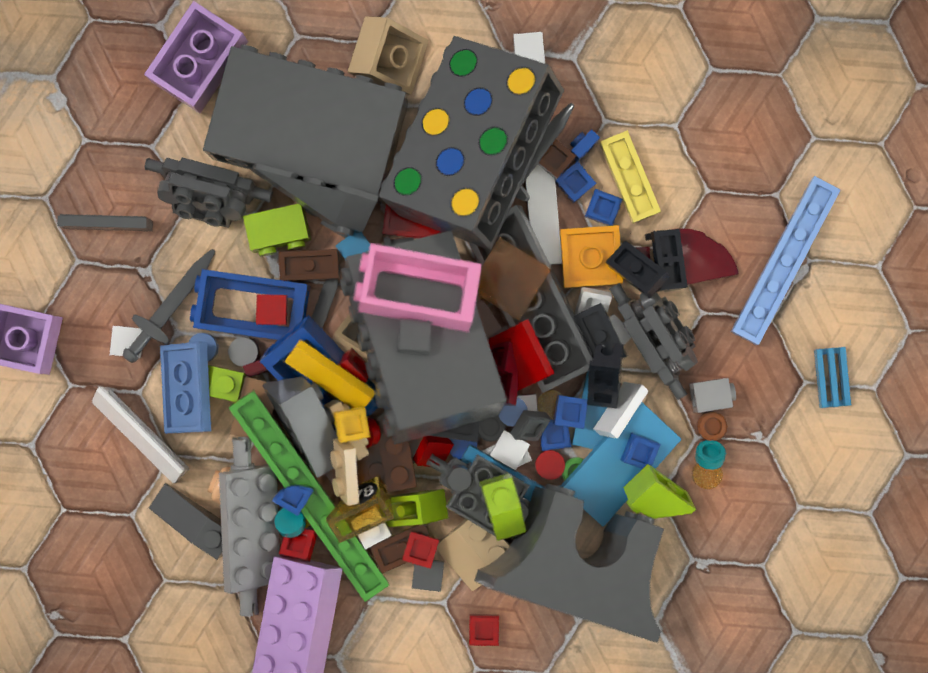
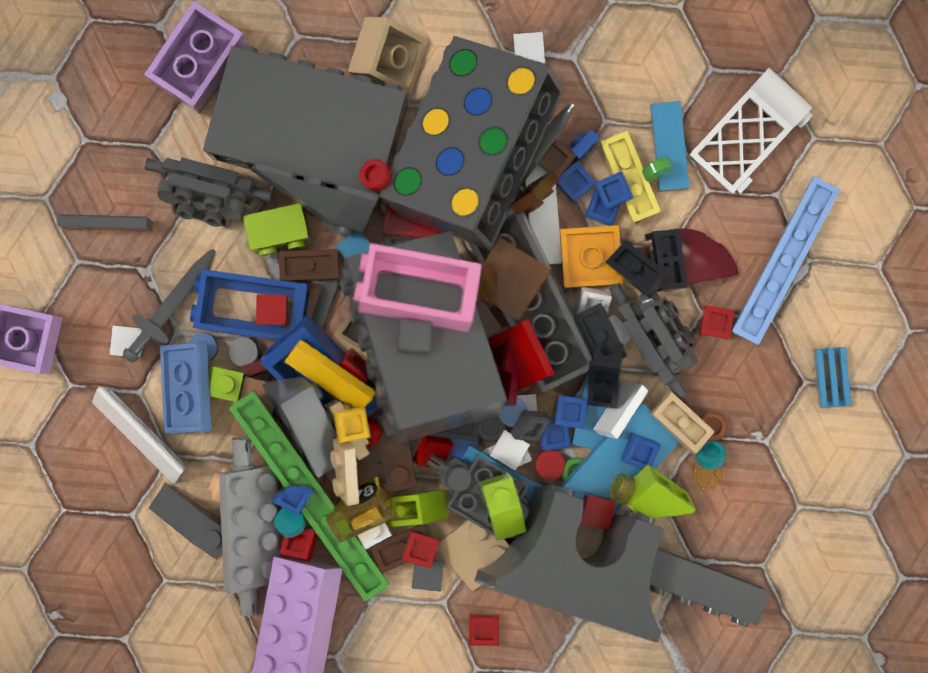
light grey brick [689,378,736,413] -> none
none -> red tile [359,159,392,192]
none -> reddish brown plate [510,170,559,215]
none -> red tile [581,493,616,530]
none -> blue tile [595,171,634,210]
none -> clear yellow tile [609,473,635,505]
none -> bright green tile [642,157,673,182]
none -> dark azure tile [650,101,689,192]
none -> tan plate [650,392,715,454]
none -> dark grey brick [650,548,770,627]
none -> white piece [689,68,813,194]
none -> red tile [699,305,735,340]

